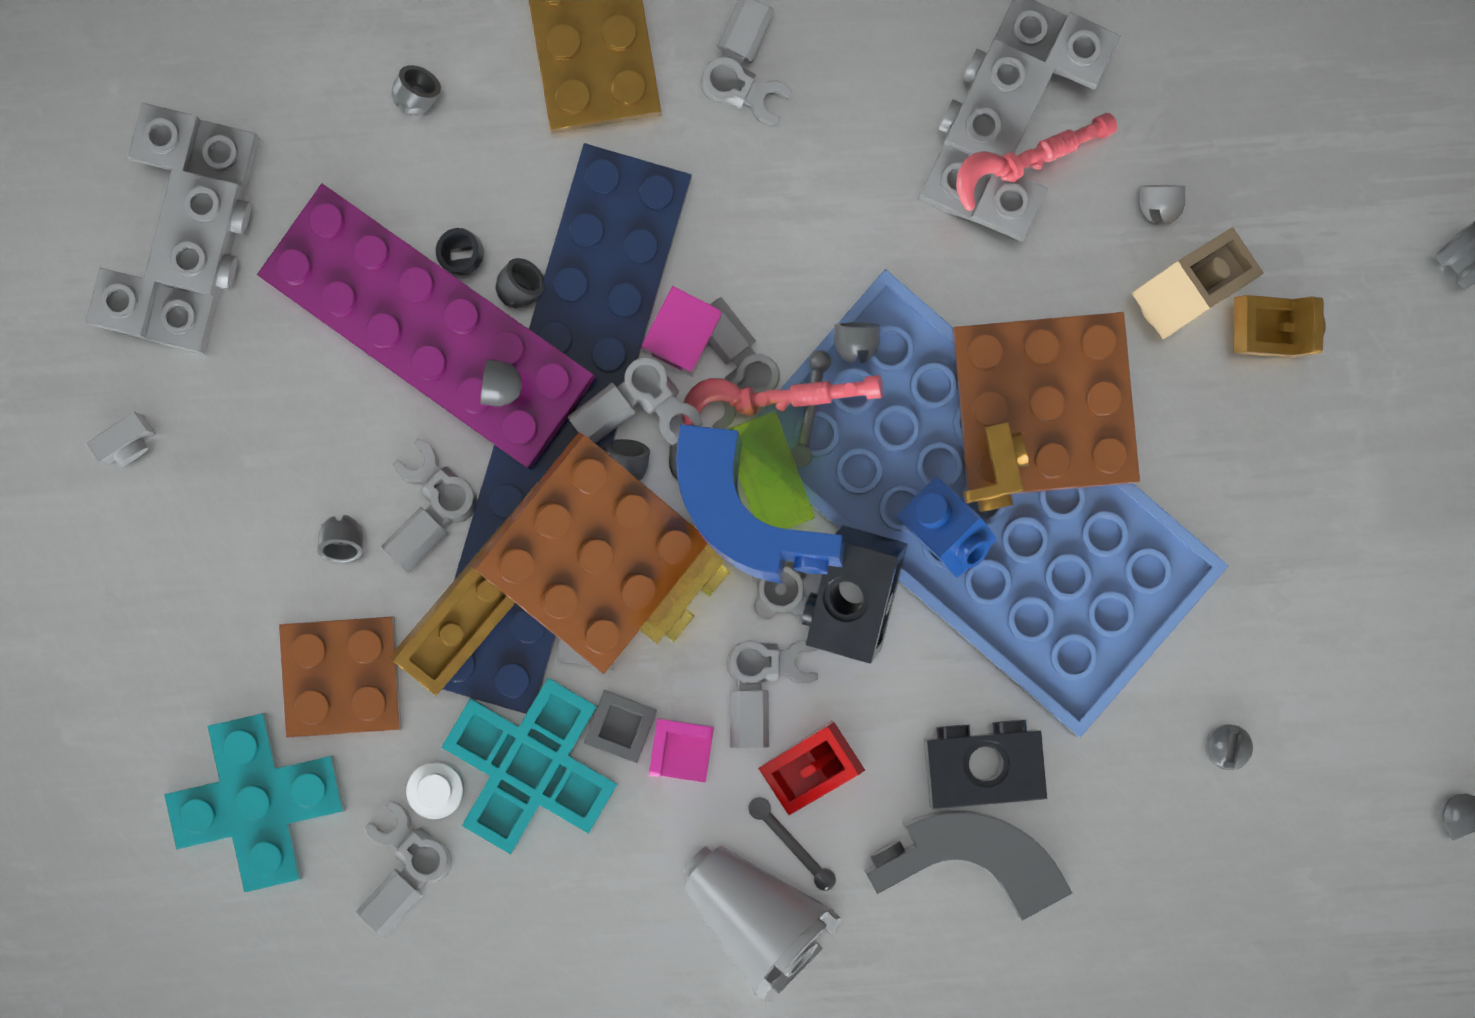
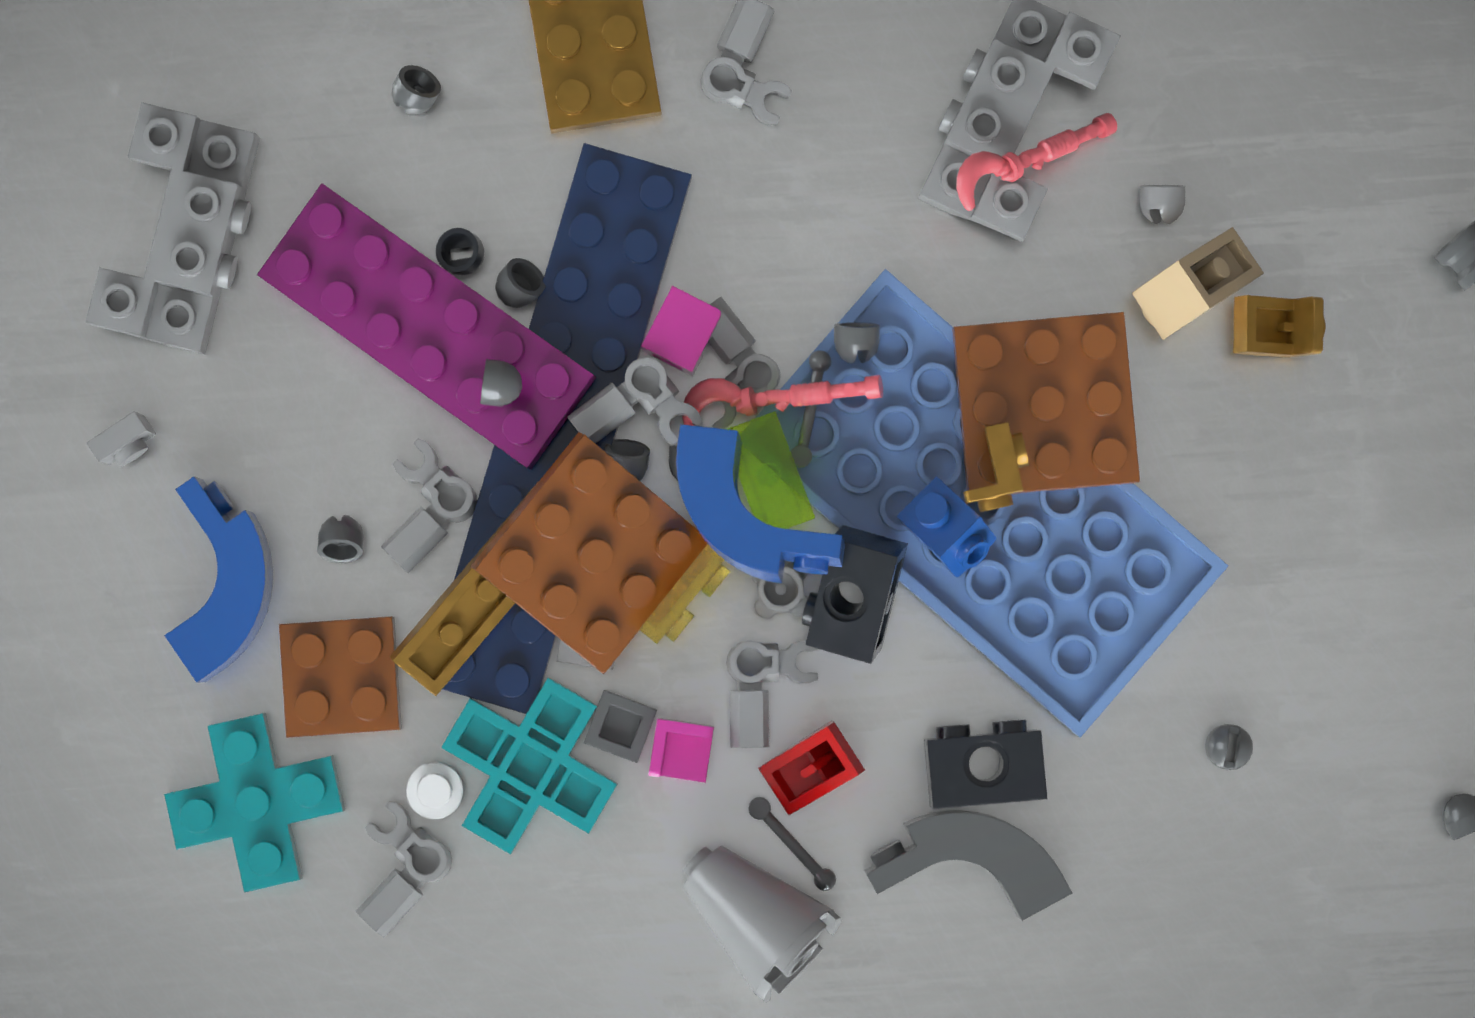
none -> blue arch [164,476,273,683]

